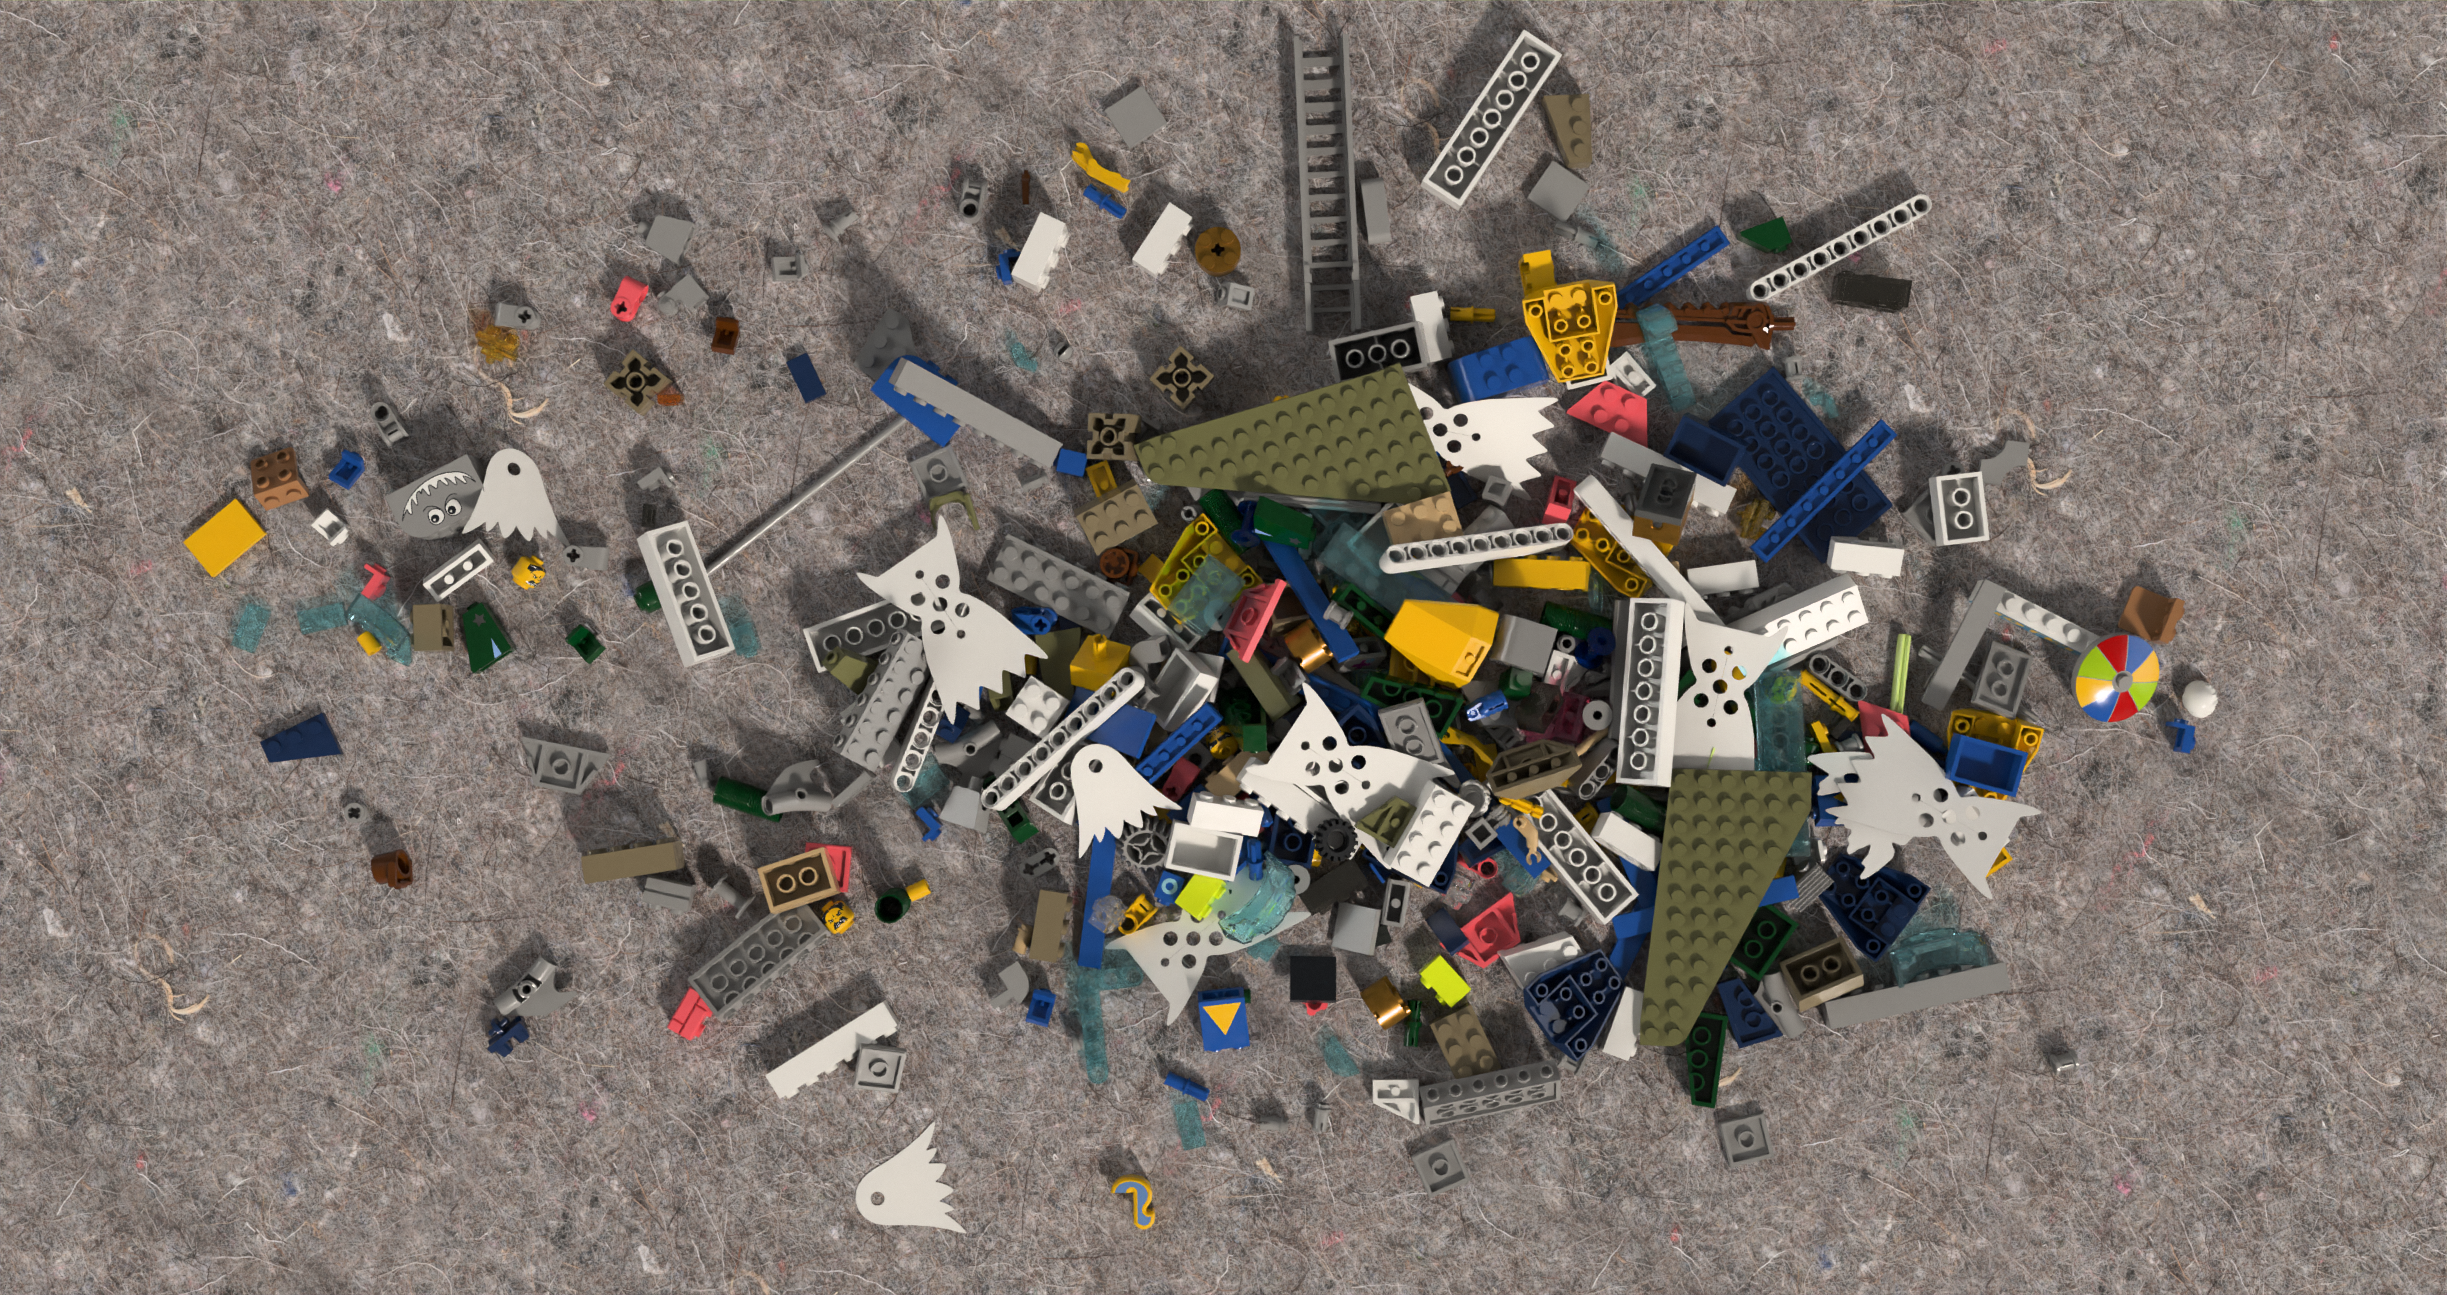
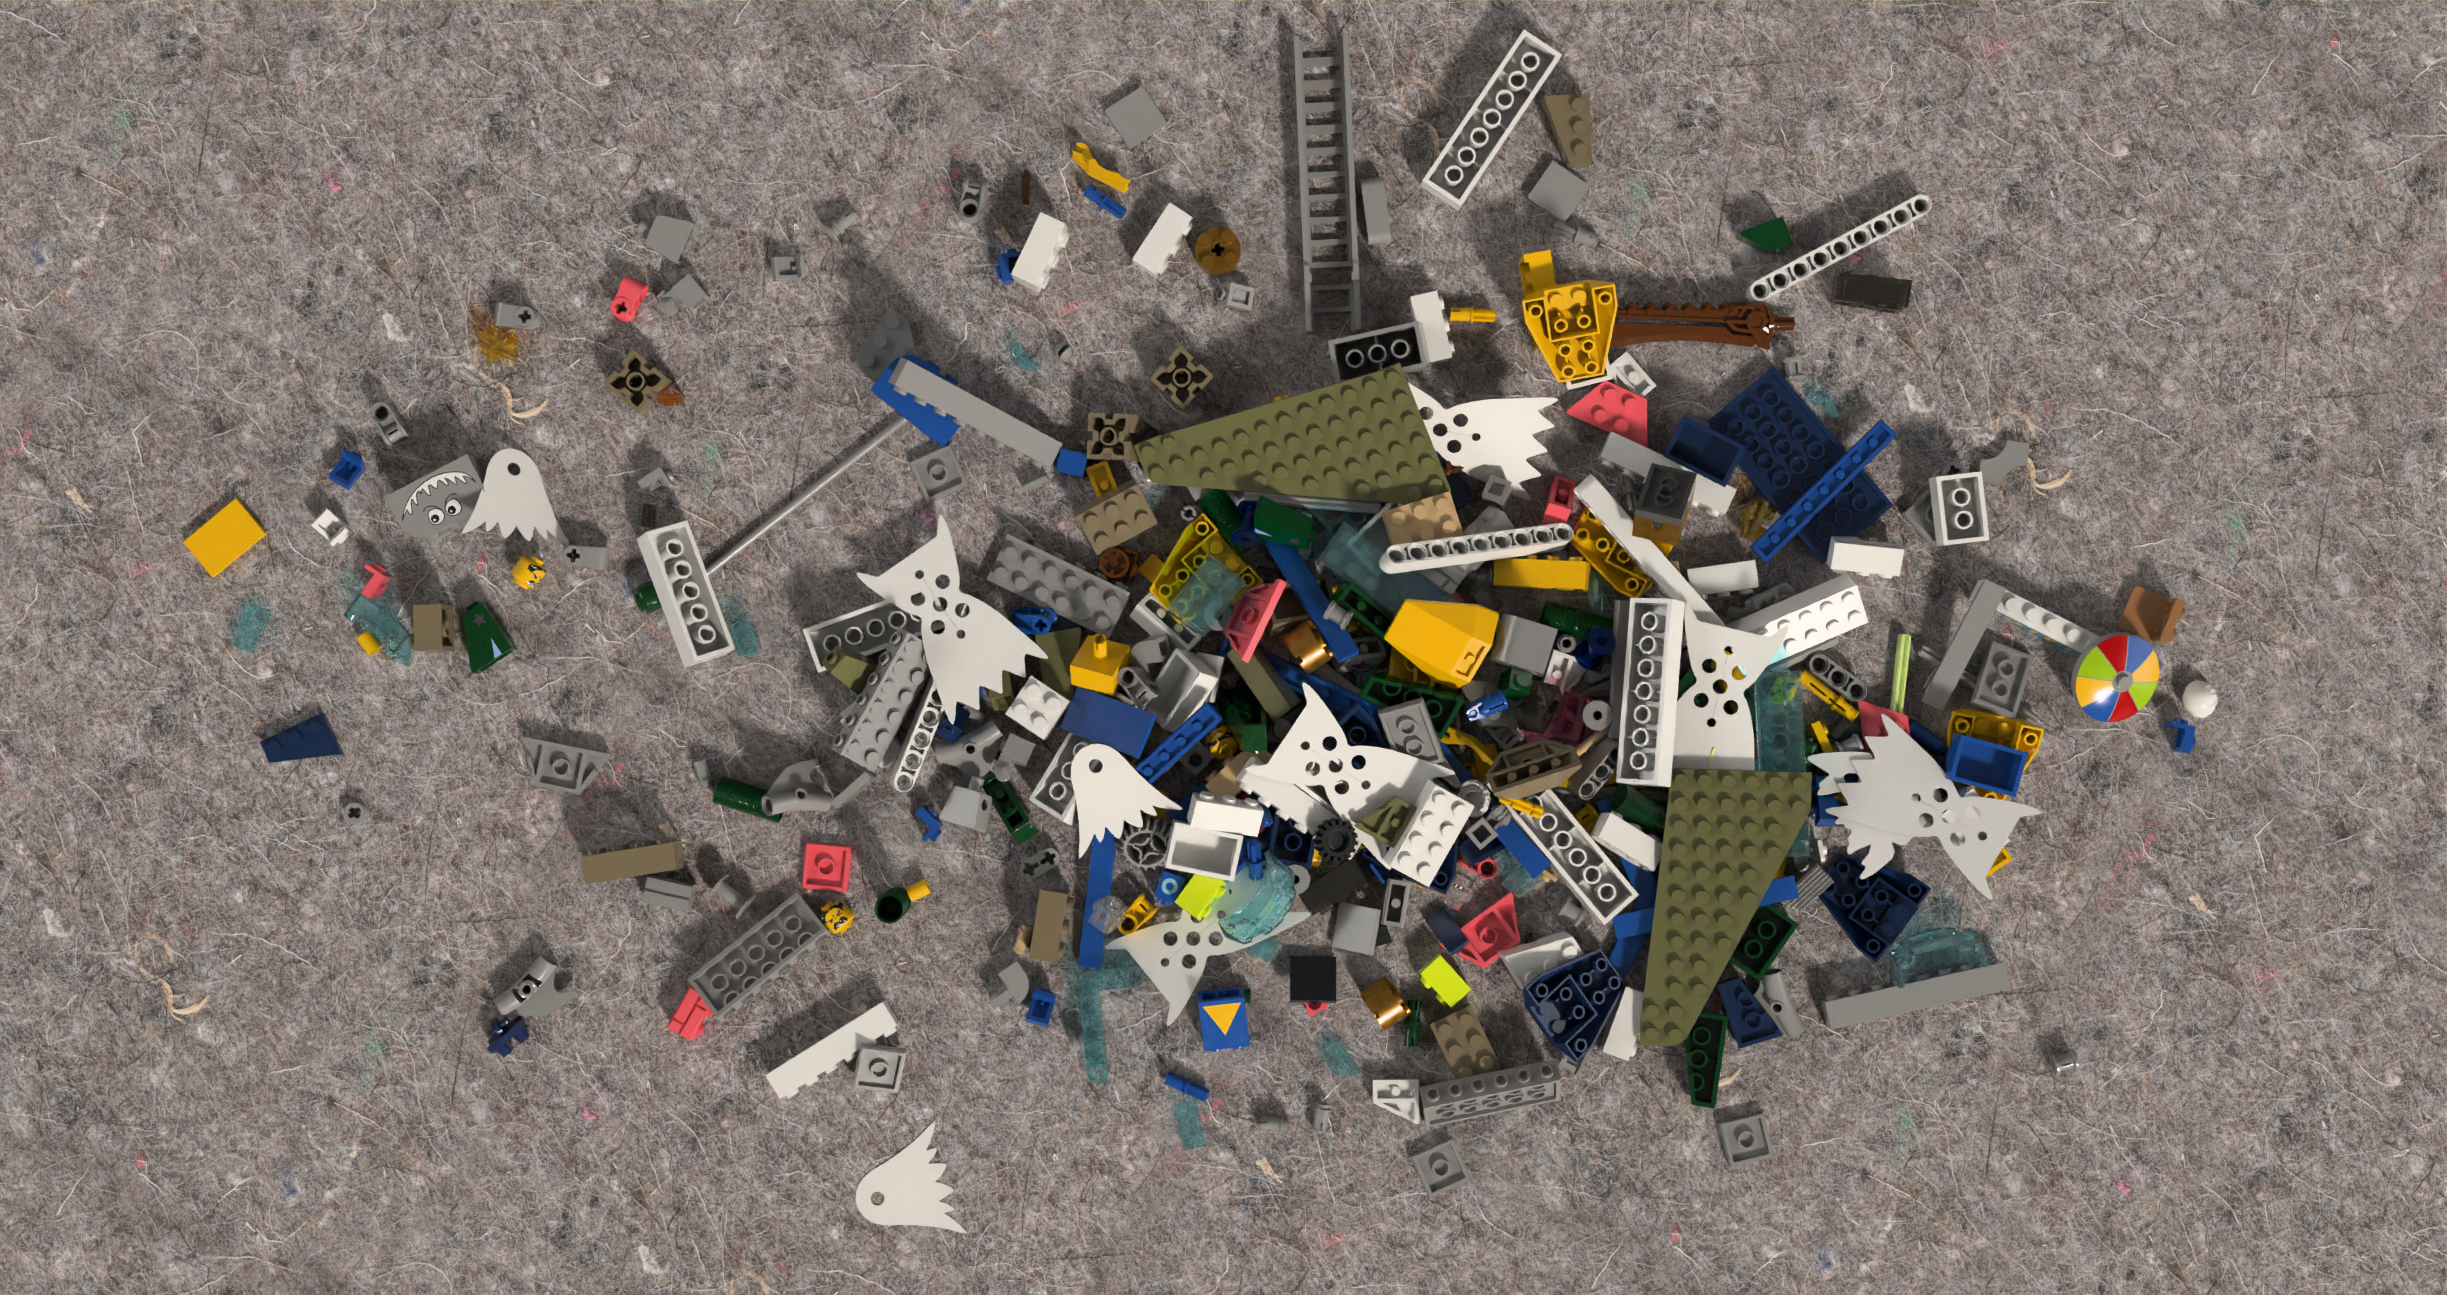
medium nougat bracket [250,447,310,511] -> none
clear light blue tile [297,602,349,635] -> none
reddish brown piece [371,849,413,889] -> none
white brick [423,538,494,602] -> none
dark green bracket [565,624,606,664] -> none
reddish brown bracket [711,317,740,355] -> none
tan brick [757,847,841,914] -> none
dark blue tile [786,352,827,404] -> none
clear light blue tile [901,764,951,809] -> none
olive helmet [929,491,980,530] -> none
white beam [981,668,1145,811] -> none
yellow hinge [1024,654,1039,675] -> none
yellow animal [1110,1174,1155,1229] -> none
coral piece [1162,756,1201,802] -> none
light grey bracket [1270,656,1310,696] -> none
blue brick [1446,336,1550,405] -> none
tan arm [1513,815,1541,865] -> none
blue tile [1615,225,1730,321] -> none
clear light blue beam [1636,303,1697,413] -> none
dark tan brick [1779,936,1864,1012] -> none

